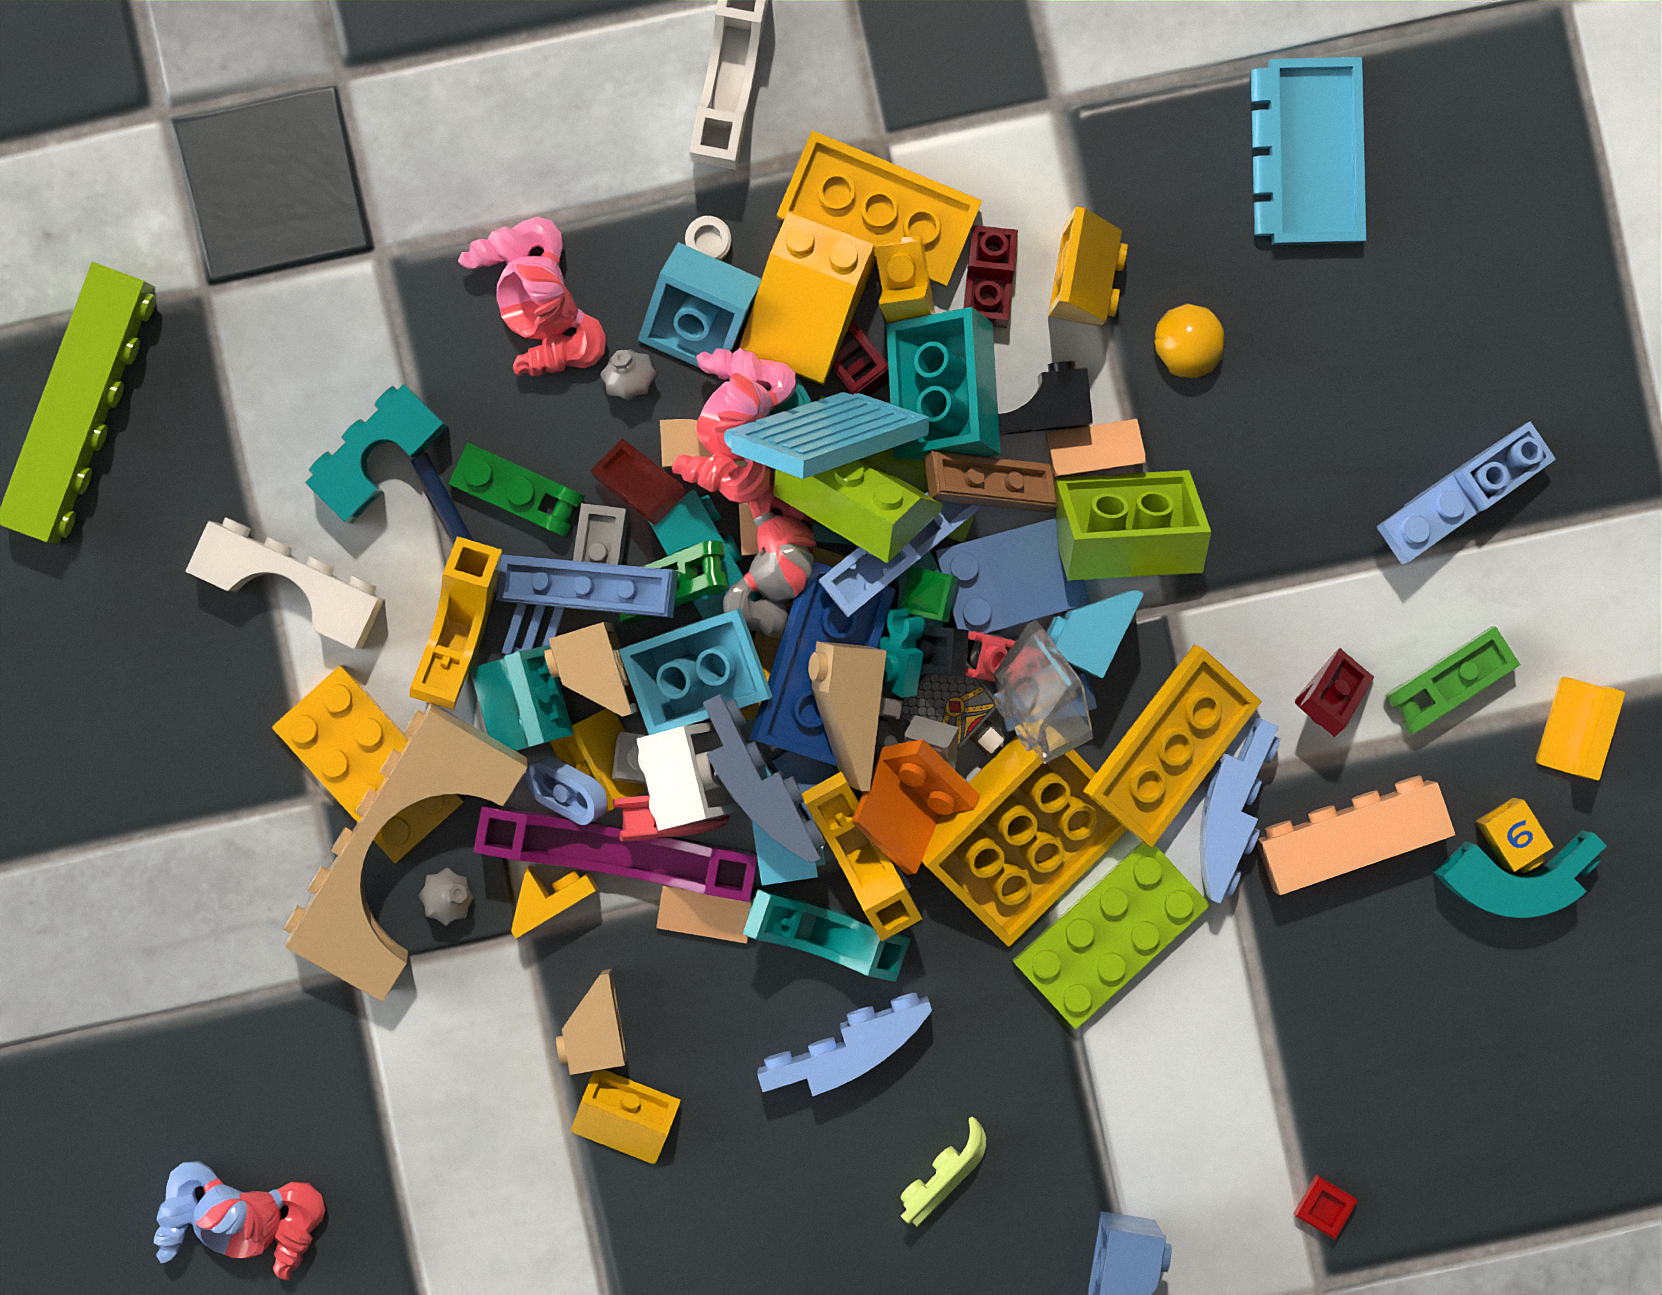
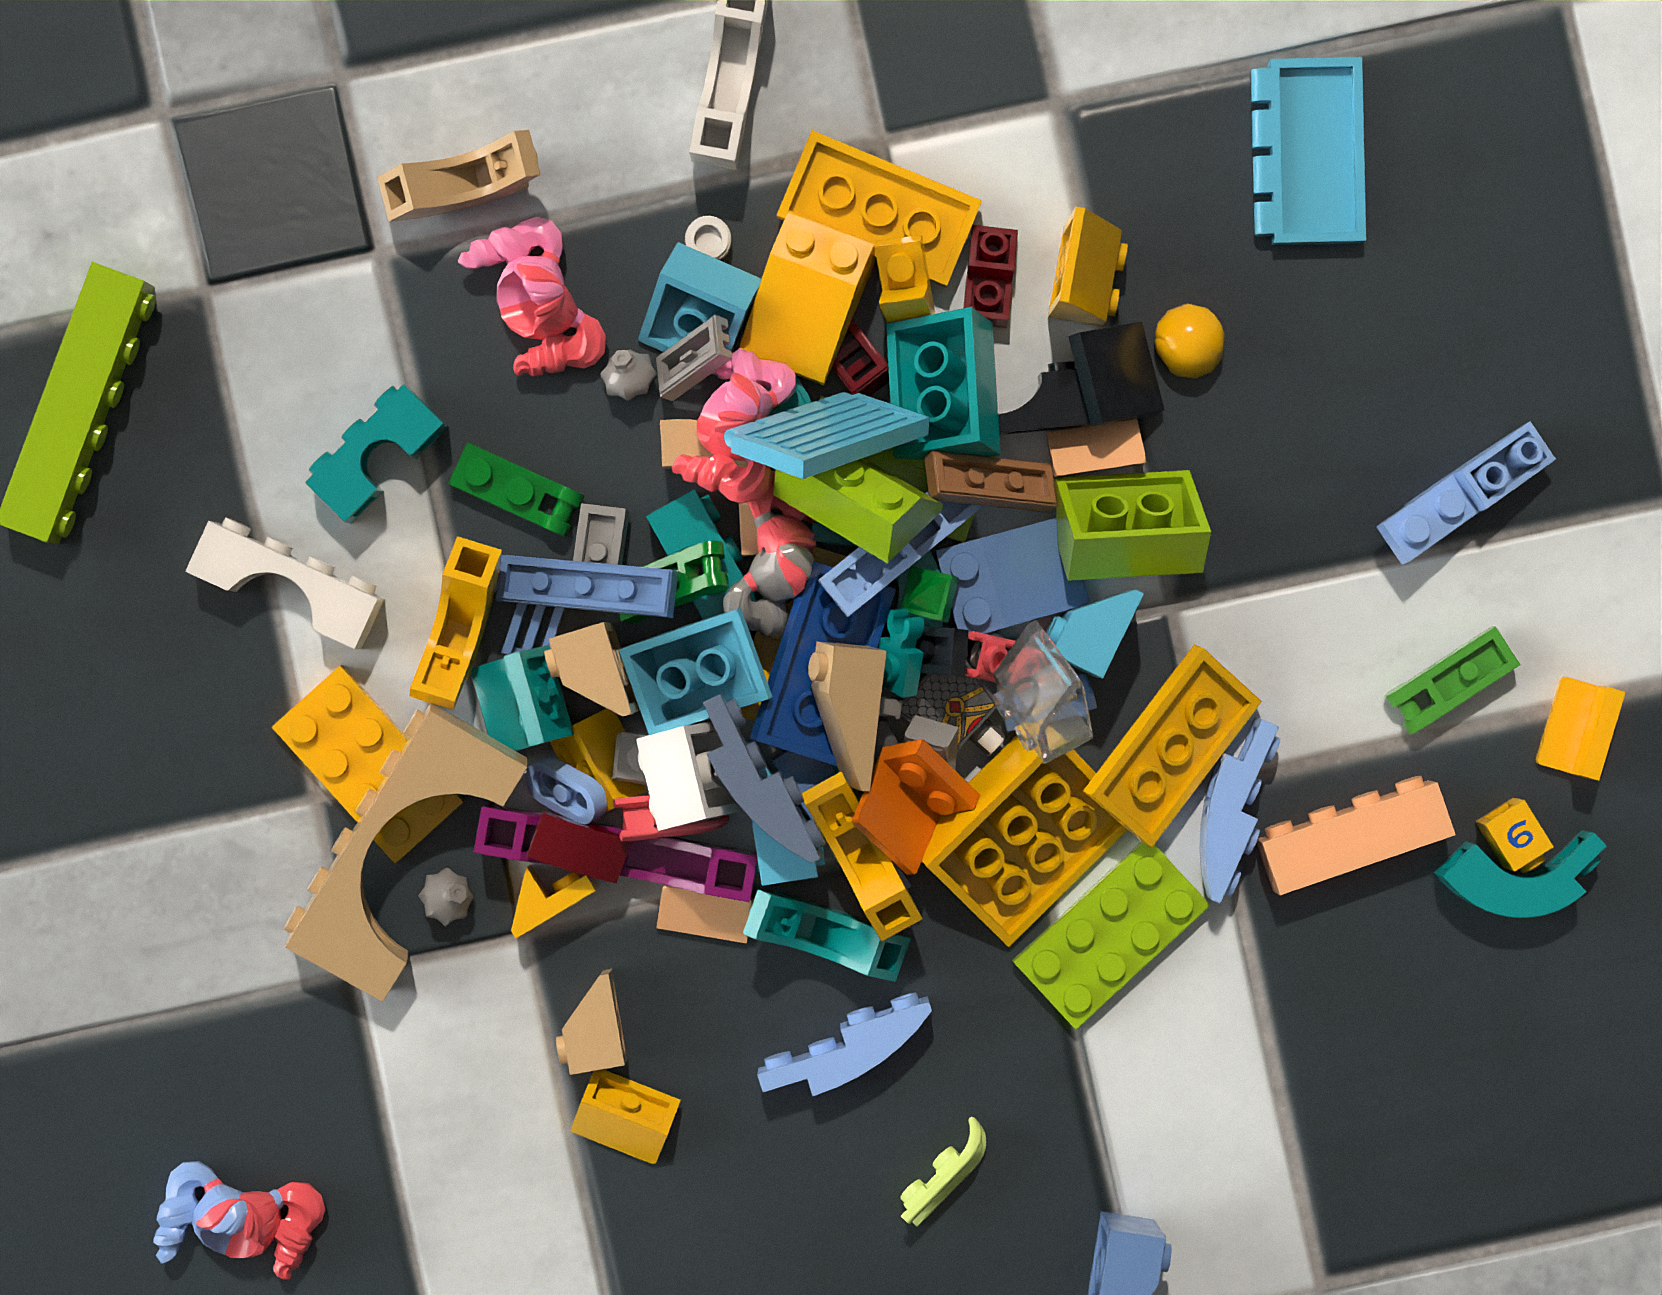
dark blue bar [410,453,474,543] -> none
clear red tile [590,438,687,525] -> none
red tile [1293,1174,1358,1239] -> none
dark red slope [1295,648,1374,737] -> none
none -> tan arch [377,130,541,222]
none -> dark red slope [526,810,632,884]
none -> light grey tile [656,315,732,401]
none -> black tile [1068,321,1165,427]

